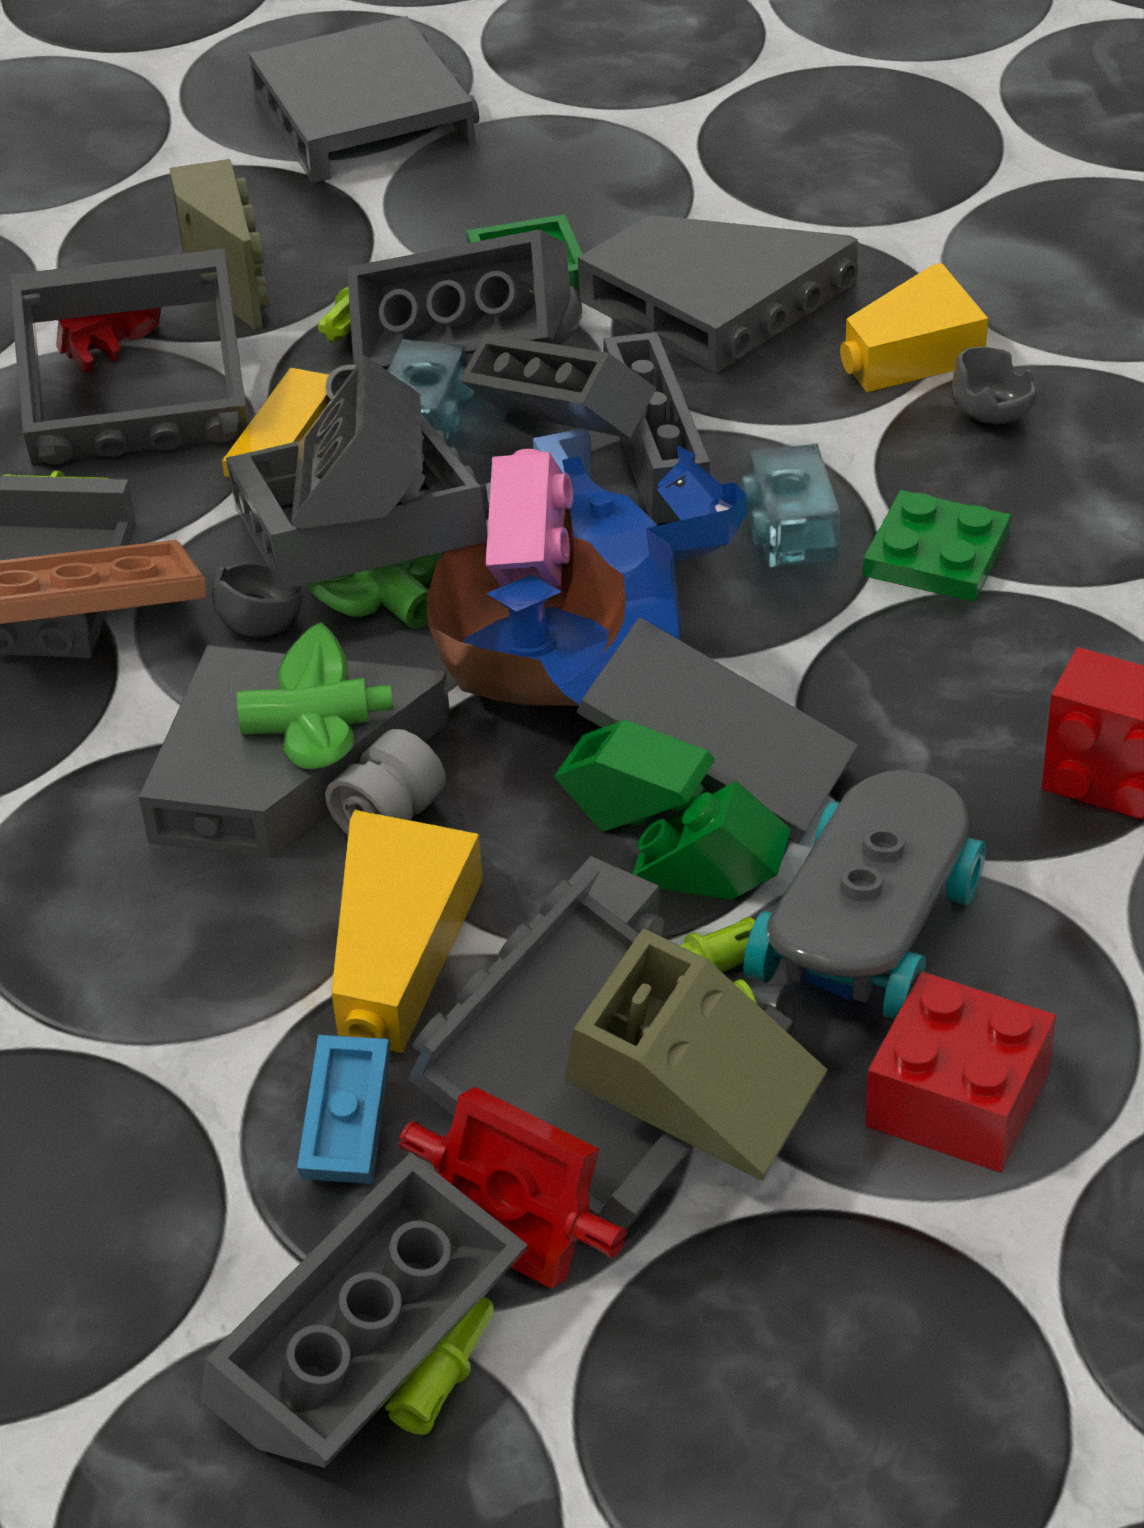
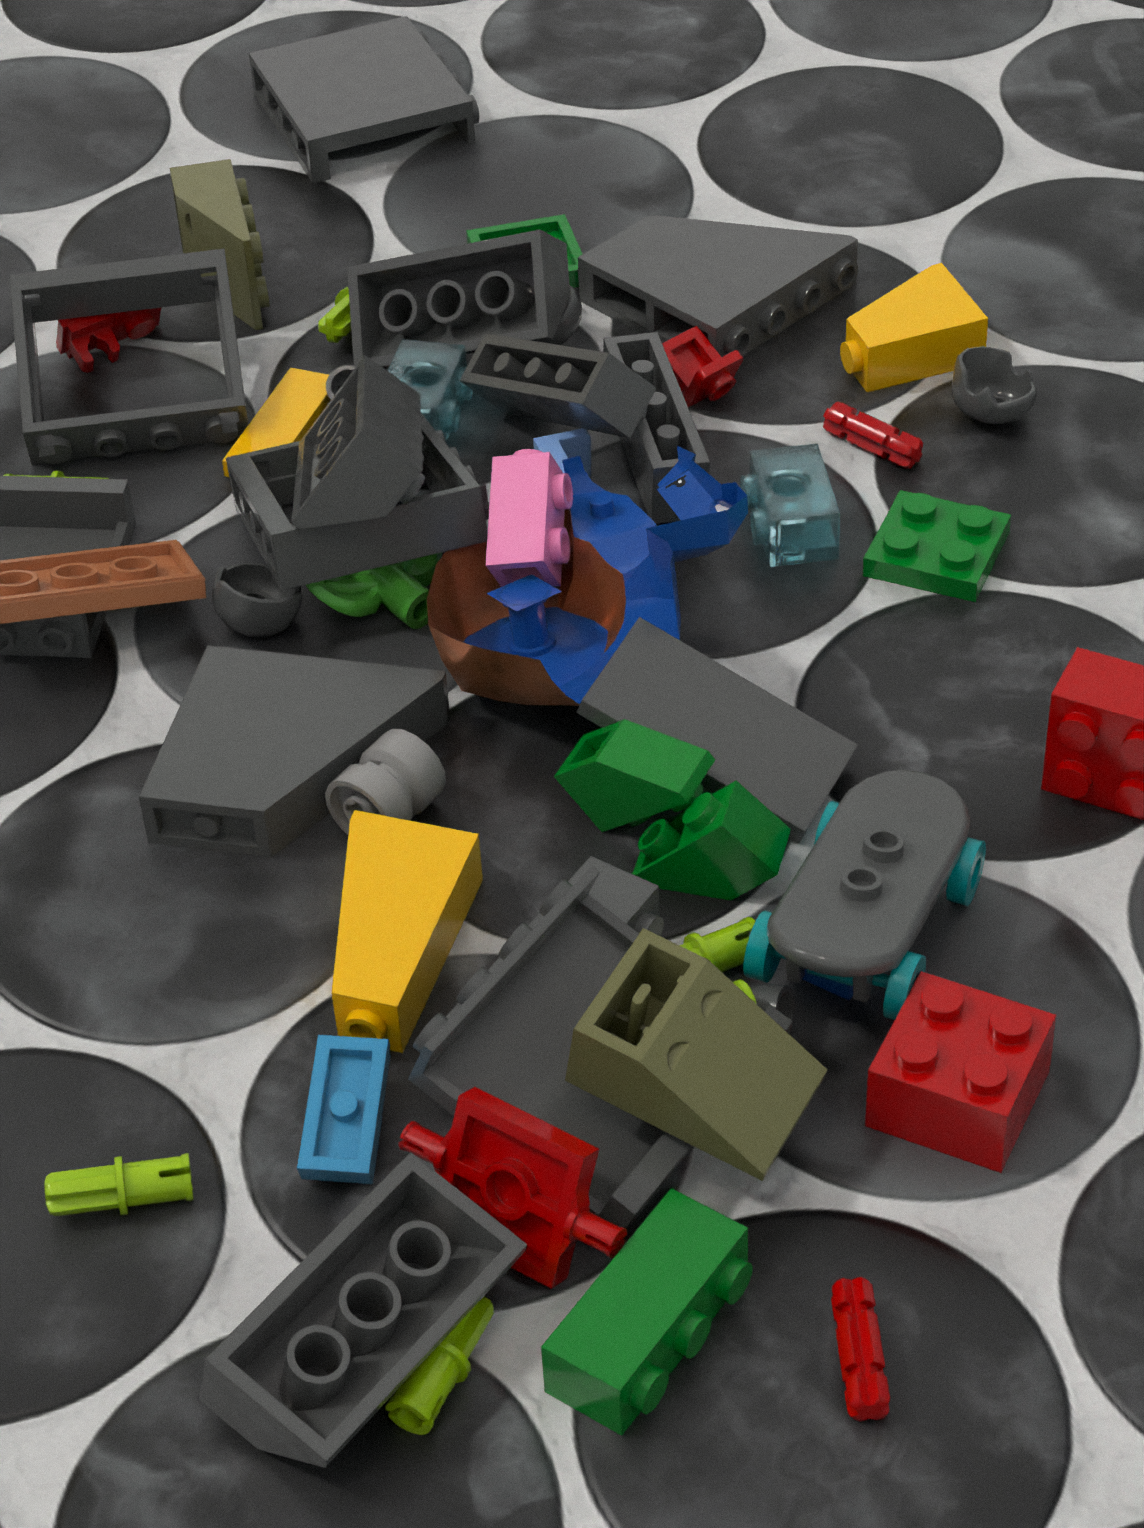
bright green plant [237,622,393,769] -> none
none -> lime axle [44,1153,194,1216]
none -> green brick [541,1188,753,1436]
none -> red bracket [662,326,744,407]
none -> red axle [823,402,924,469]
none -> red axle [831,1276,890,1422]

